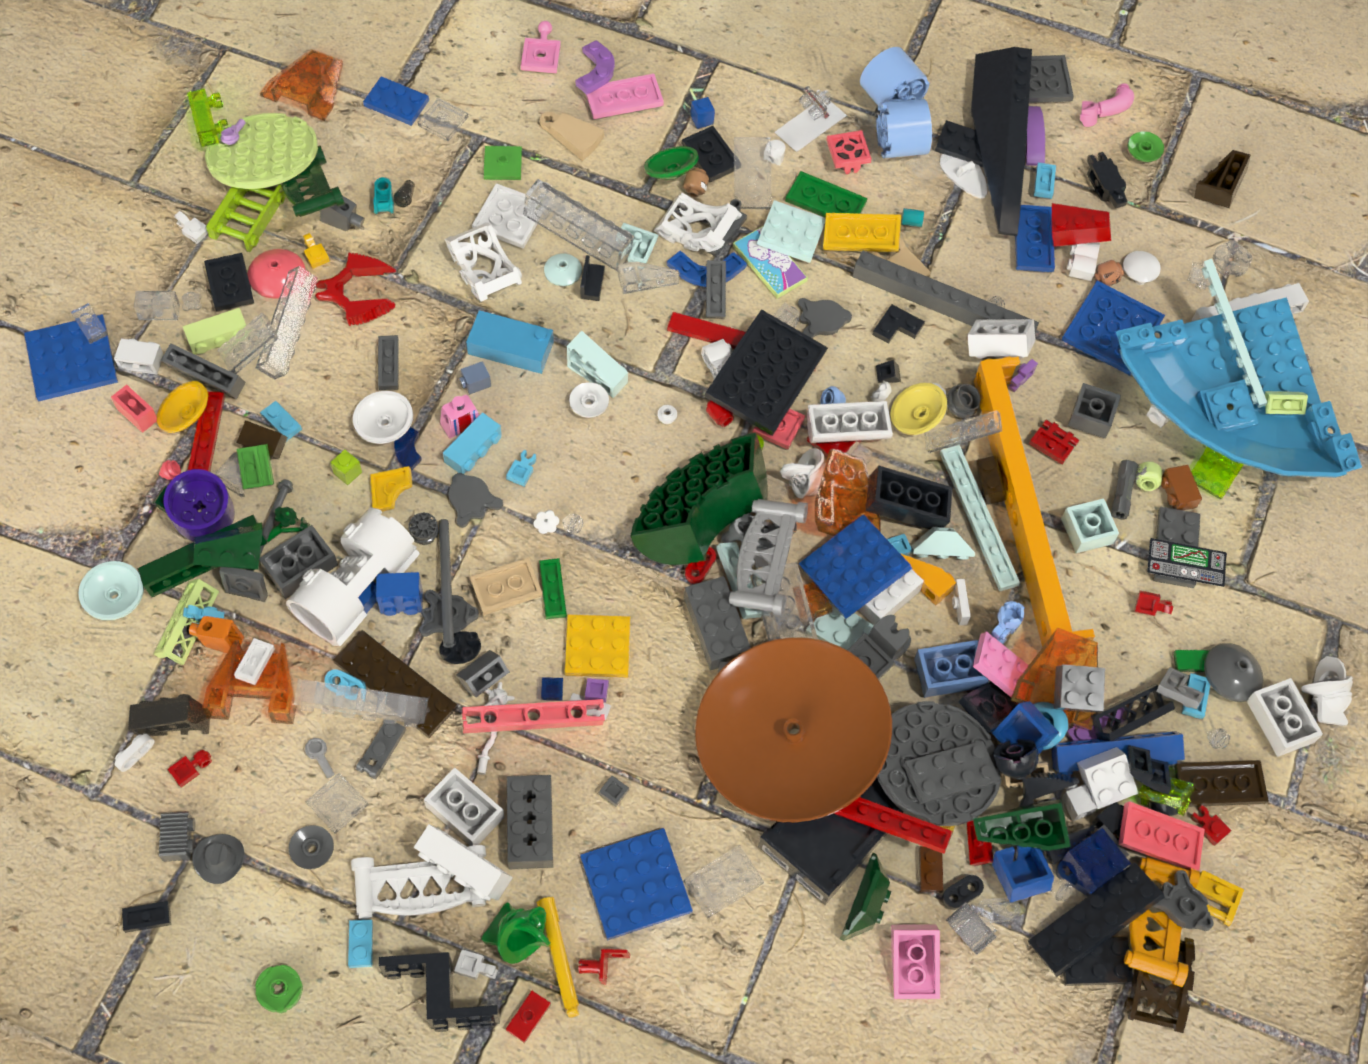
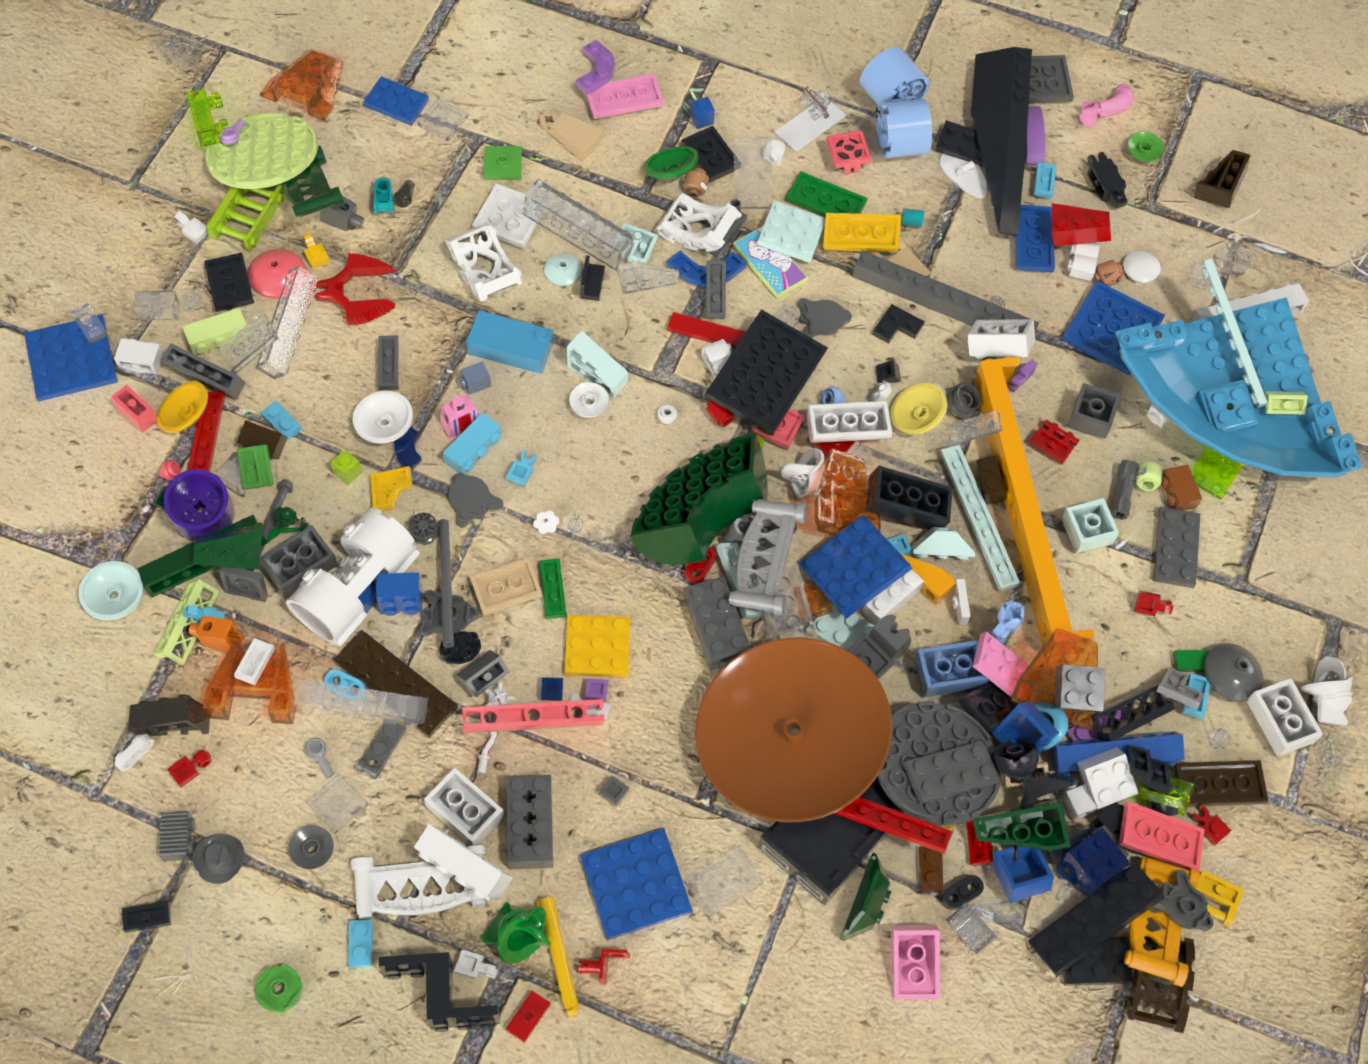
bright pink plate [521,21,561,73] -> none
sticker [1147,538,1227,587] -> none

